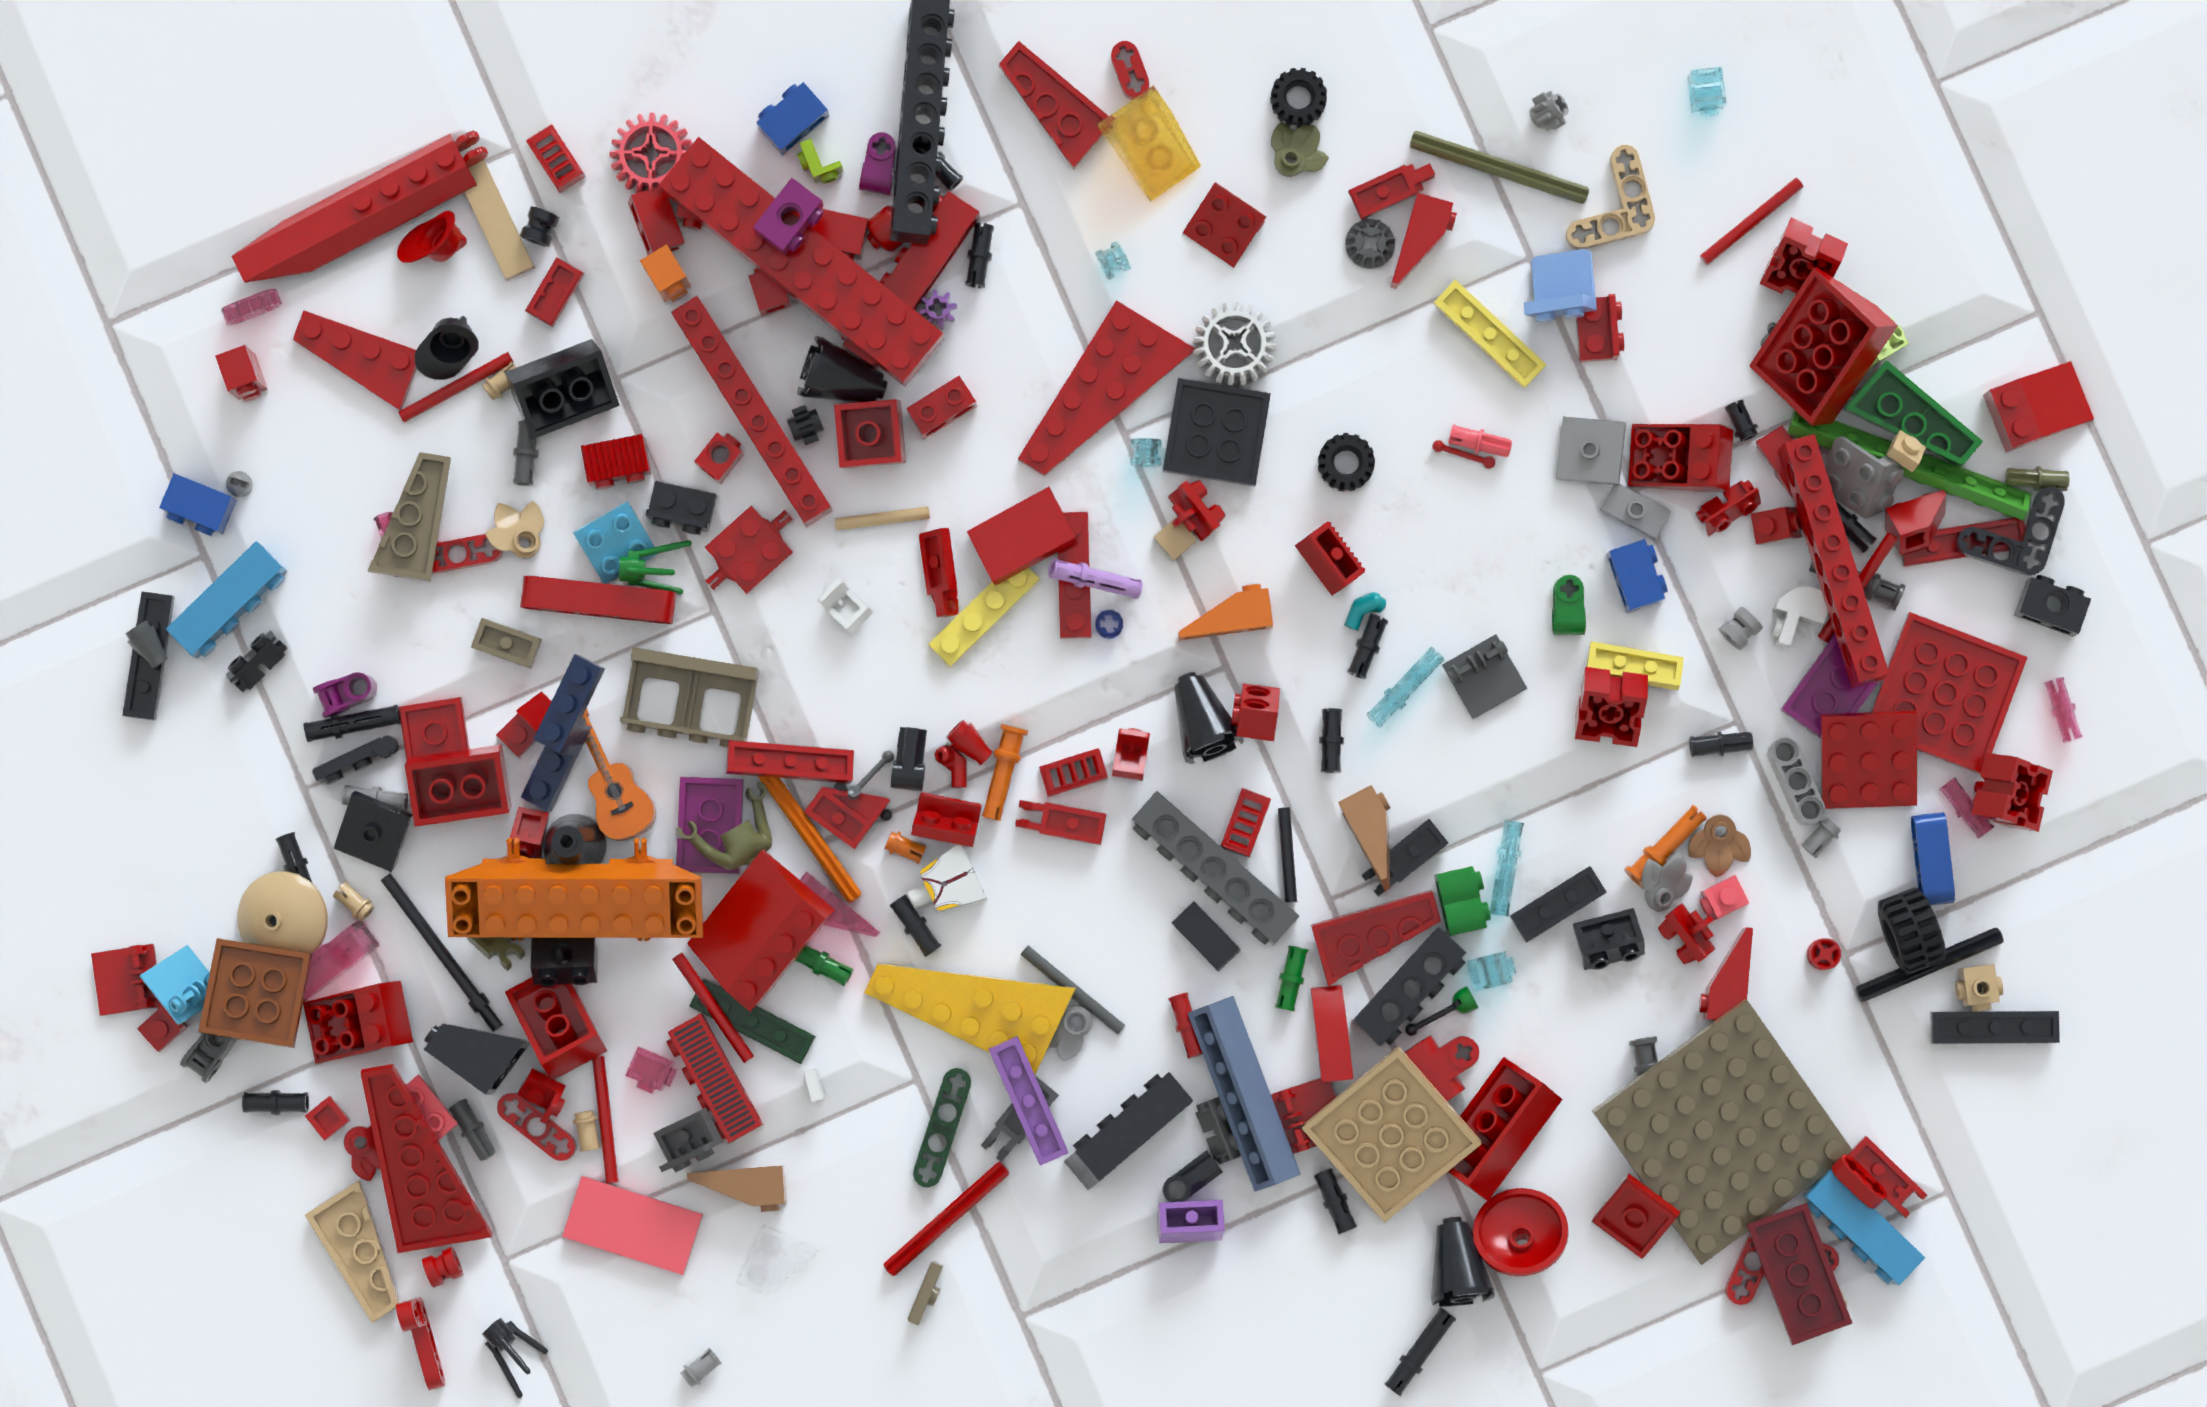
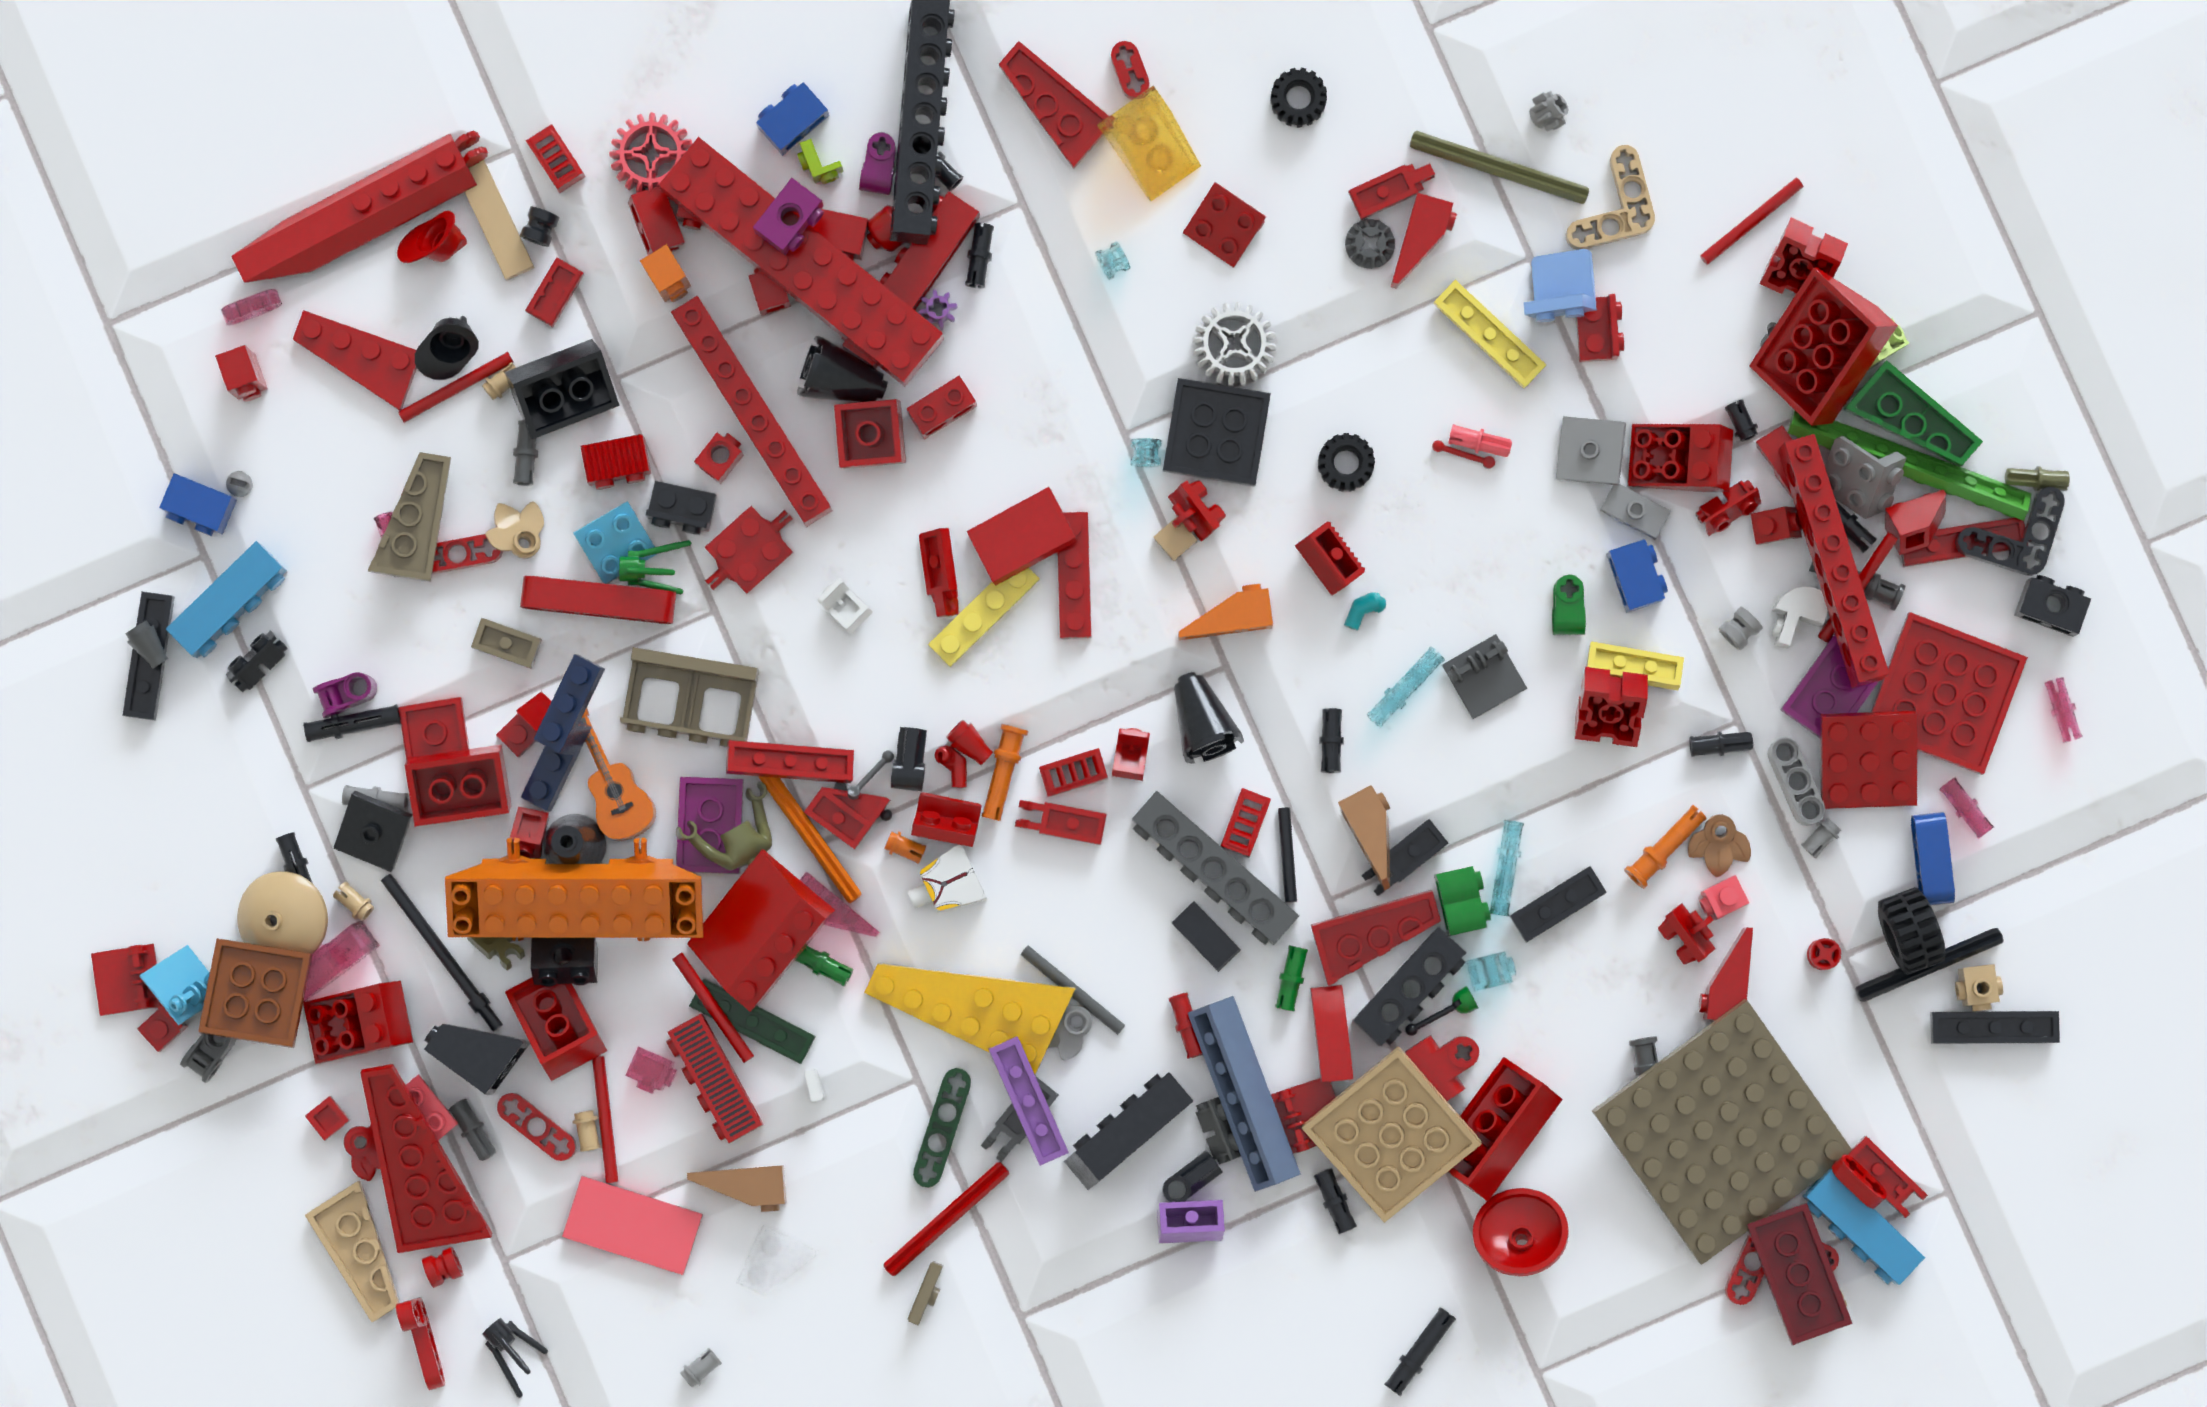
black pin [242,1090,309,1115] -> none
black hinge [312,735,400,785] -> none
red bracket [517,1068,566,1124] -> none
dark grey bracket [653,1108,723,1173] -> none
black gear [787,405,824,446] -> none
tan bar [835,506,930,531] -> none
black pin [889,894,942,957] -> none
red wing [1018,300,1196,477] -> none
lavender pin [1048,558,1143,599] -> none
clear blue bush [1095,610,1123,639] -> none
red brick [1231,683,1280,742] -> none
olive plate [1271,122,1329,177] -> none
black pin [1347,614,1389,679] -> none
black cone [1431,1217,1495,1307] -> none
black bracket [1573,908,1645,970] -> none
red tile [1591,1174,1680,1259] -> none
light grey plate [1641,852,1693,912] -> none
clear light blue brick [1687,67,1727,117] -> none
tan plate [1886,430,1926,472] -> none
red brick [1972,752,2053,832] -> none
red slope [1983,361,2094,453] -> none

